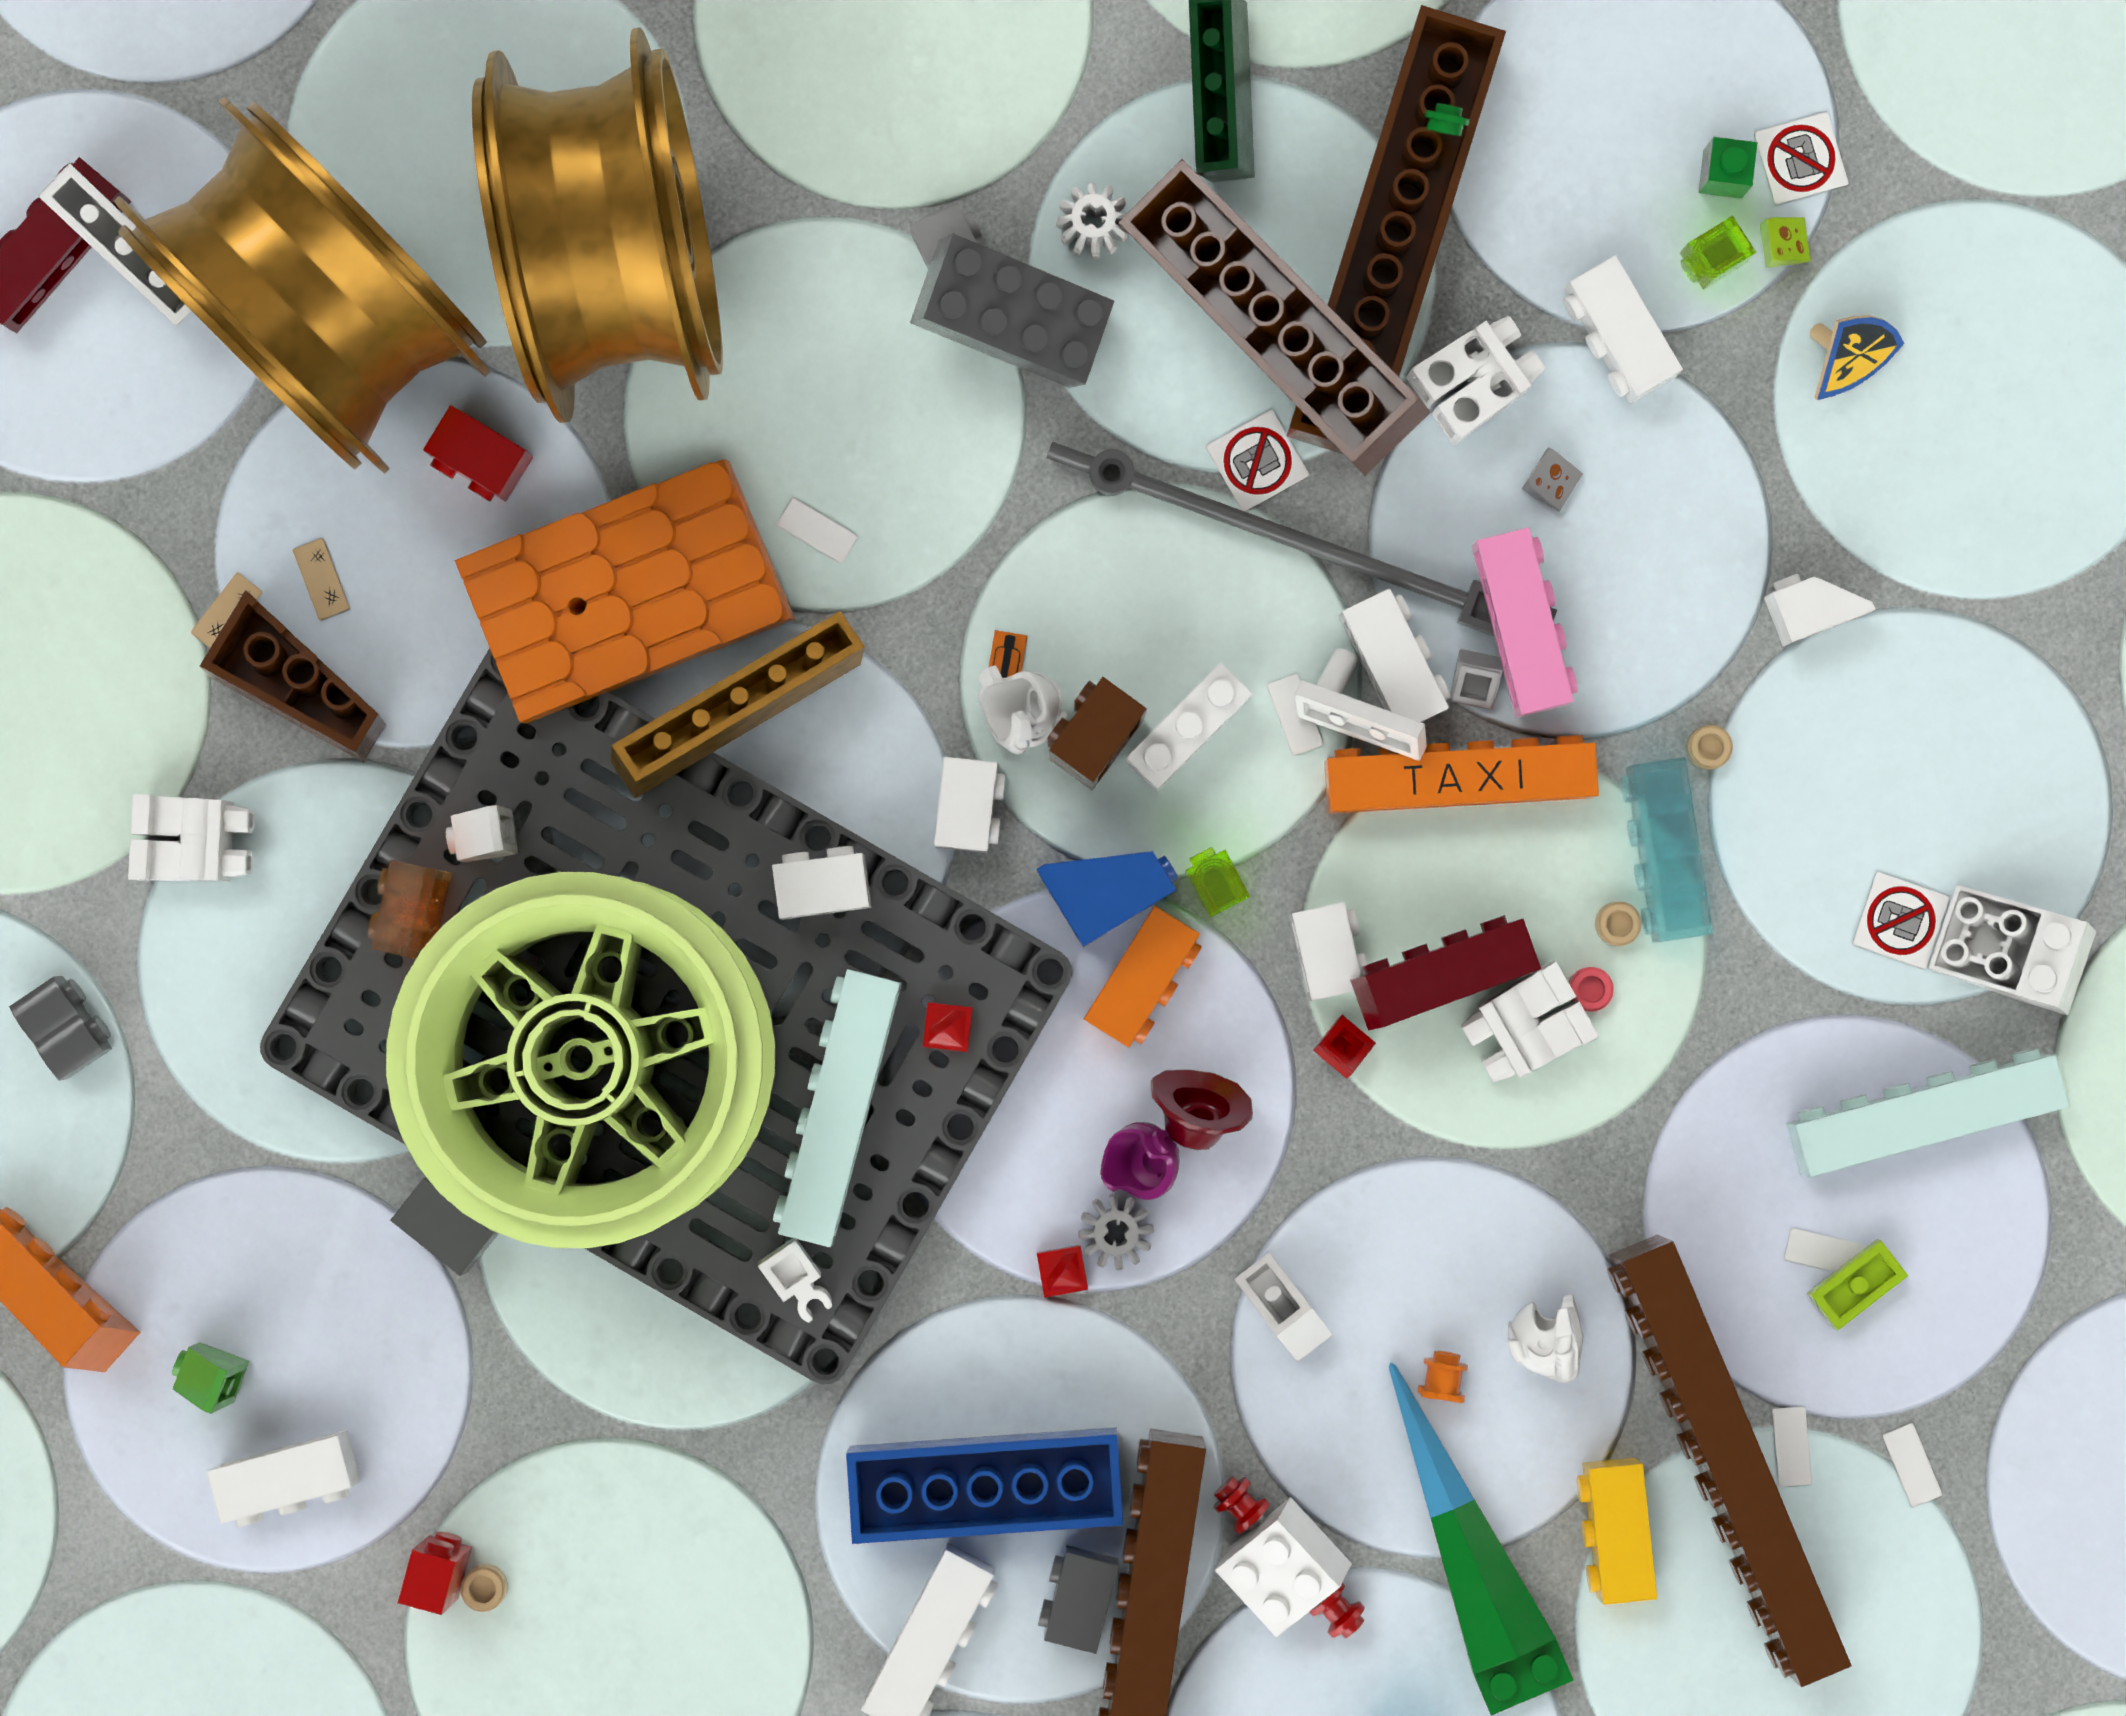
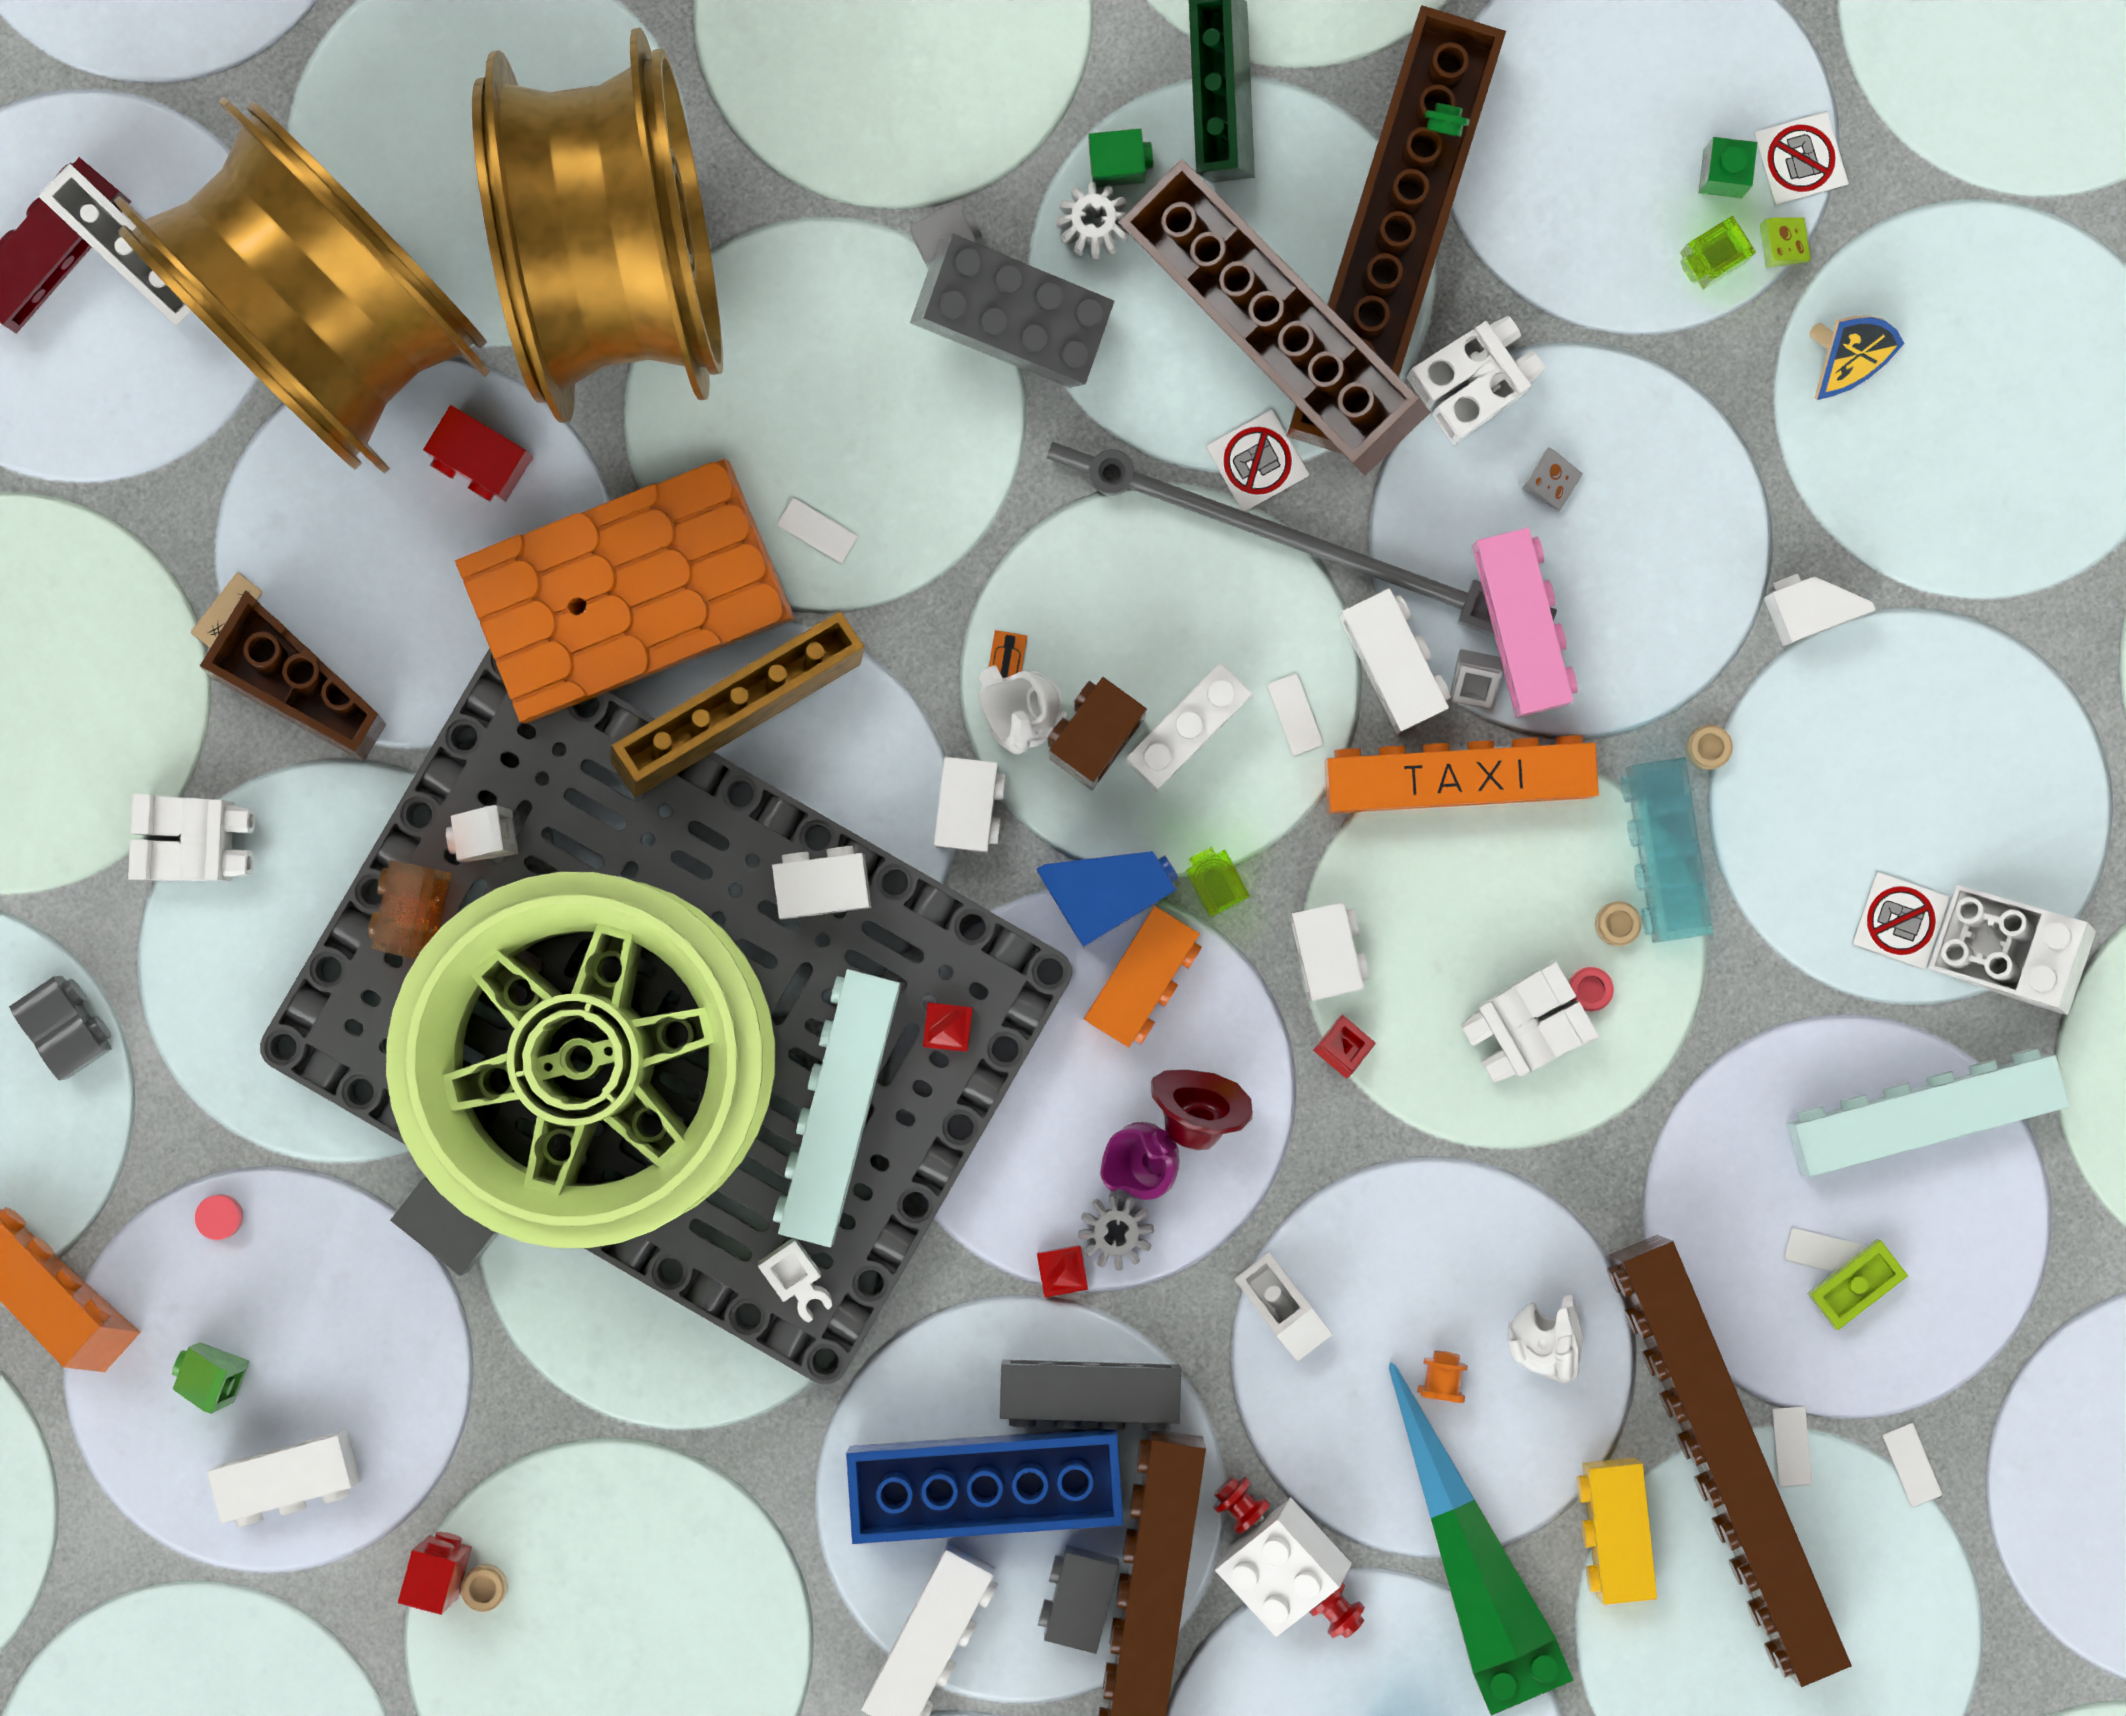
tan sticker [293,538,350,620] -> none
white piece [1294,648,1427,761] -> none
dark red brick [1350,915,1541,1031] -> none
white brick [1563,255,1683,404] -> none
none -> coral tile [195,1194,243,1240]
none -> dark grey brick [1000,1359,1181,1431]
none -> green brick [1088,128,1153,187]

